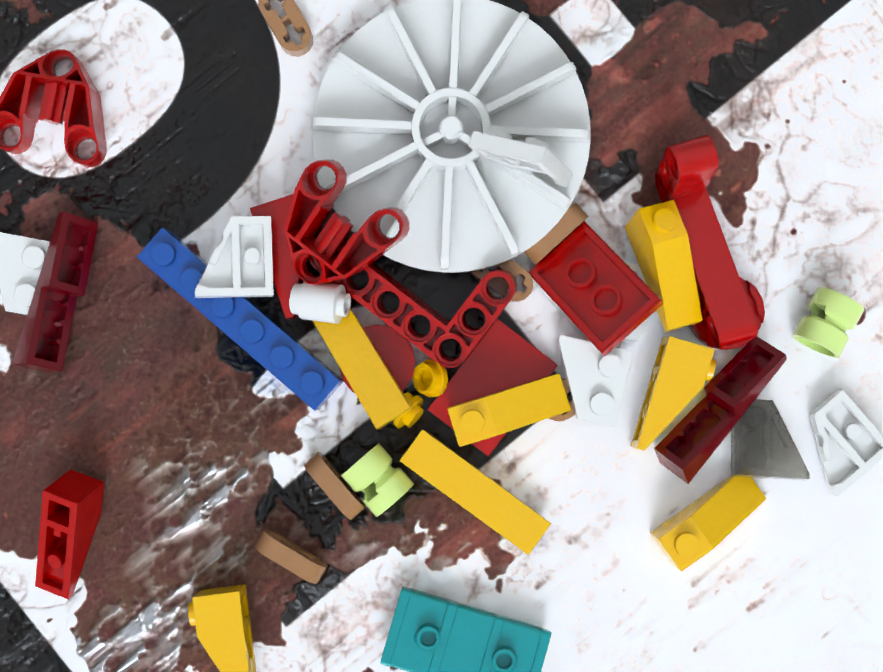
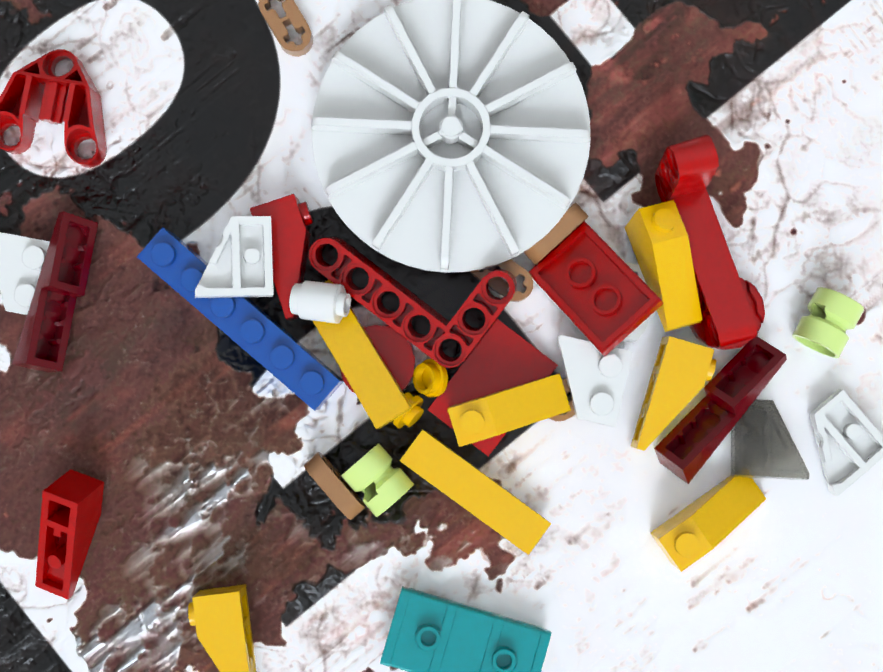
medium nougat beam [254,529,327,584] -> none
red connector [284,159,410,285] -> none
white wing [468,129,572,187] -> none

